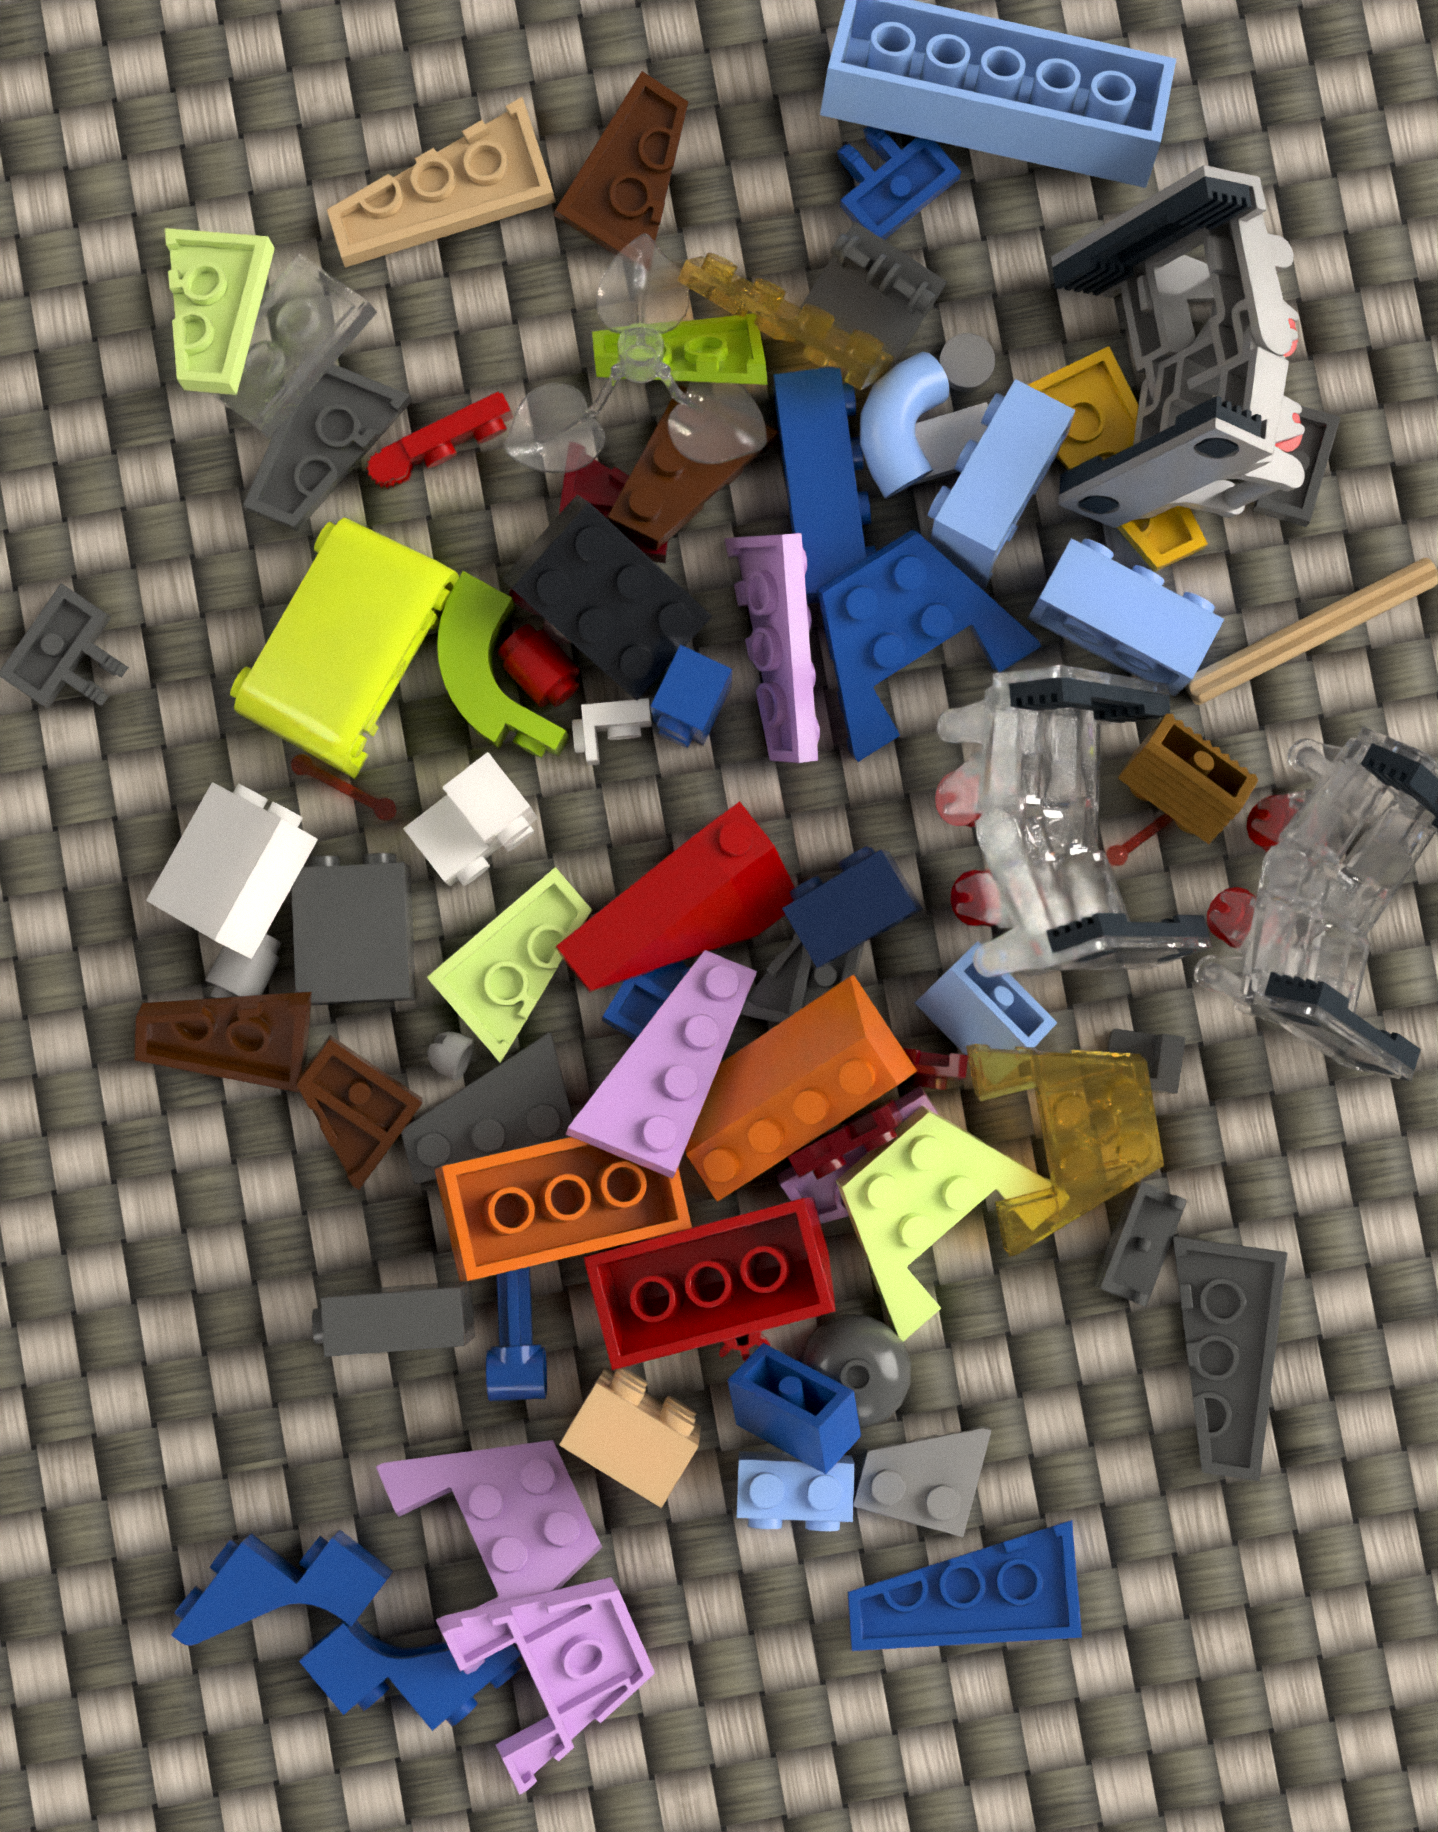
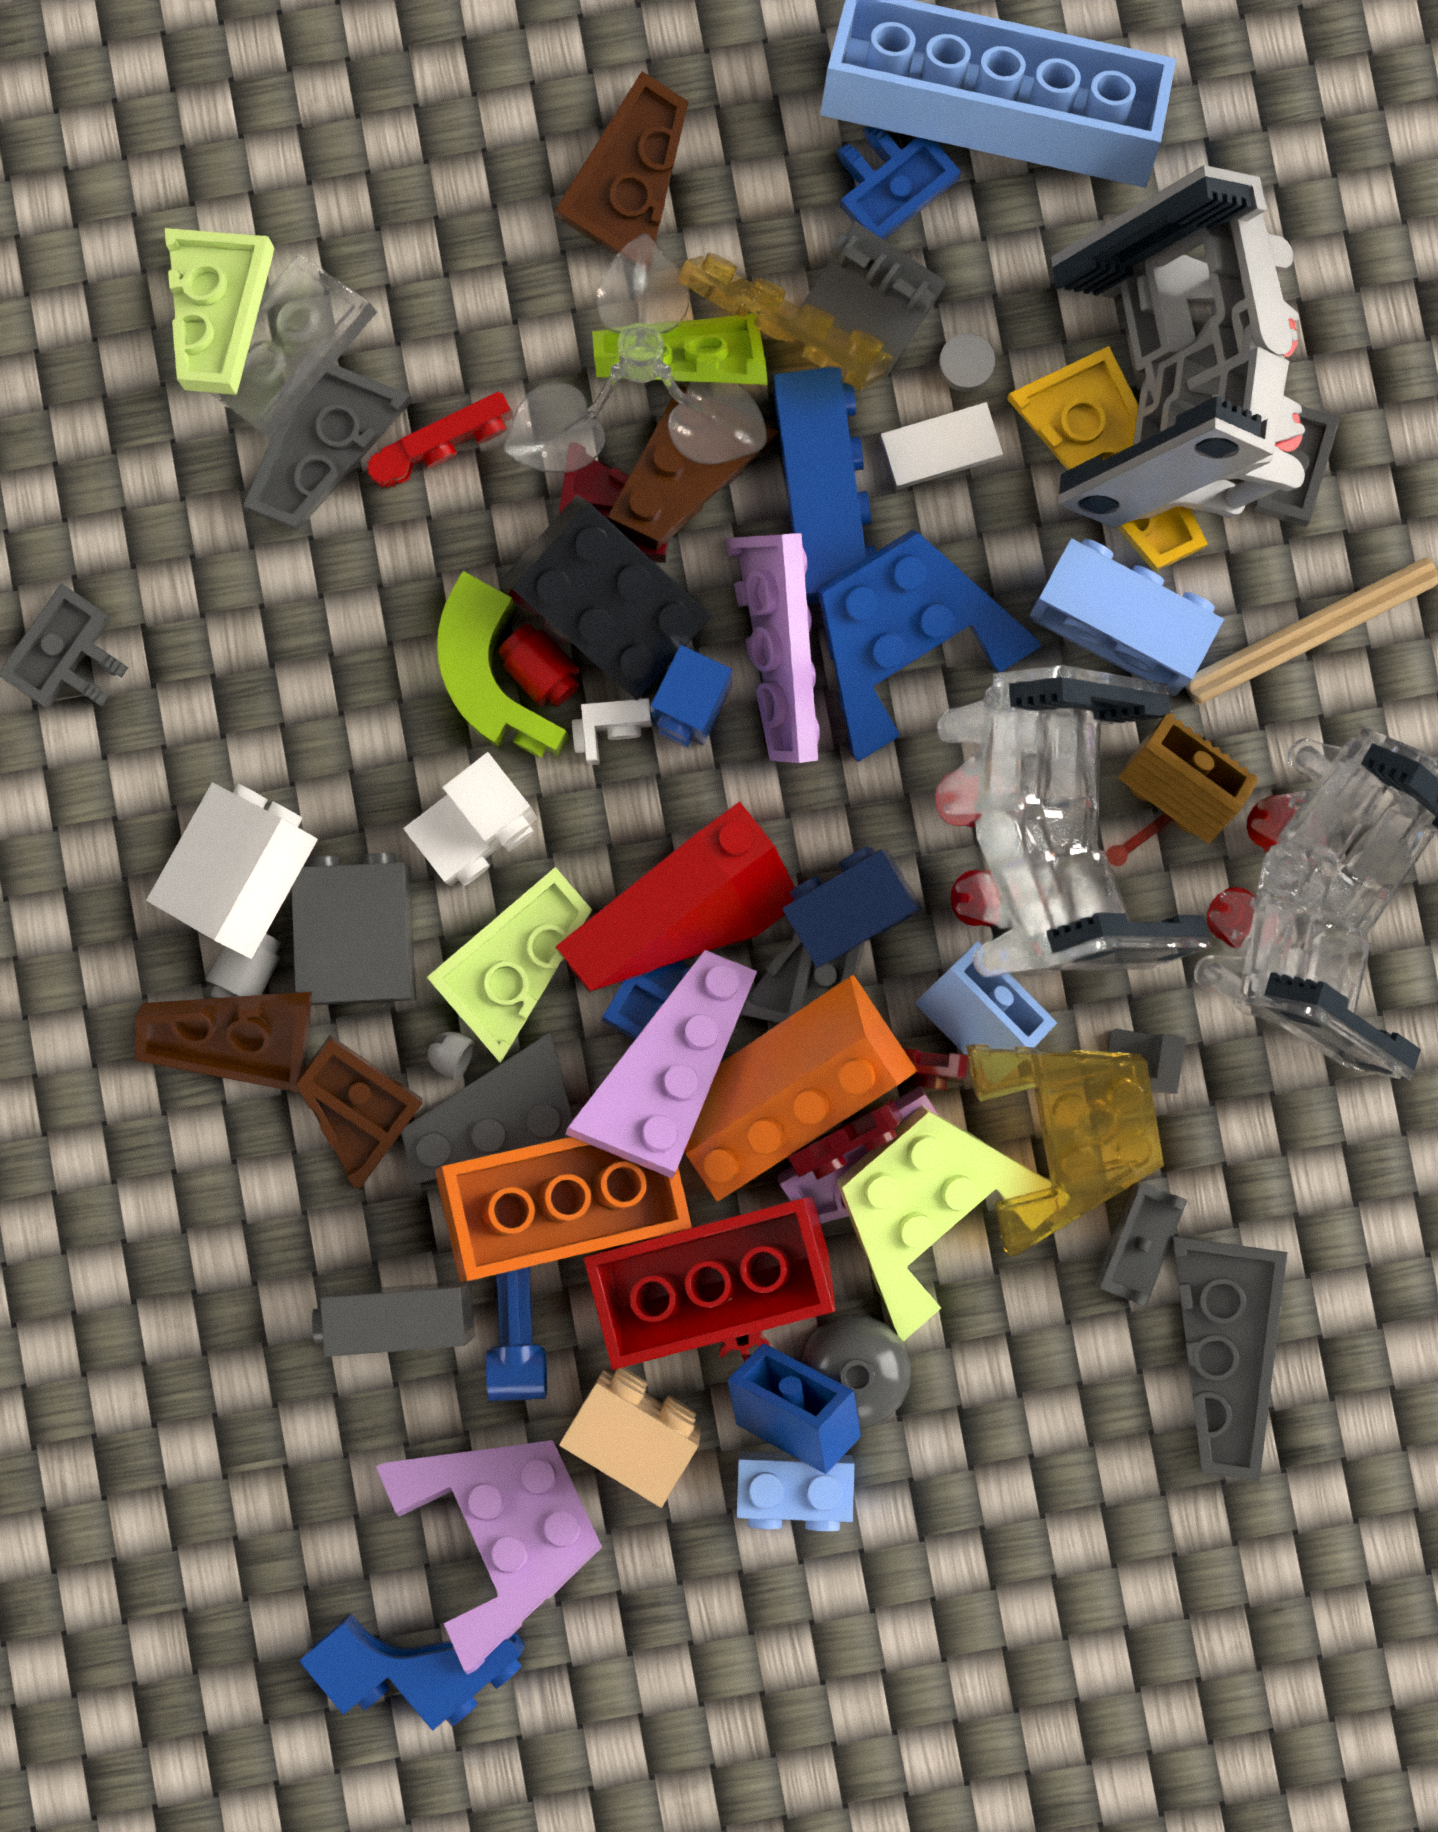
blue arch [171,1530,393,1646] -> none
neon yellow windscreen [230,517,459,779] -> none
clear red hinge [291,754,397,821] -> none
tan wing [327,97,556,268] -> none
lavender wing [436,1577,655,1795] -> none
blue wing [847,1520,1082,1651] -> none
light grey wing [853,1426,992,1537] -> none
light blue cylinder [860,352,949,499] -> none
light blue wedge [928,379,1076,589] -> none

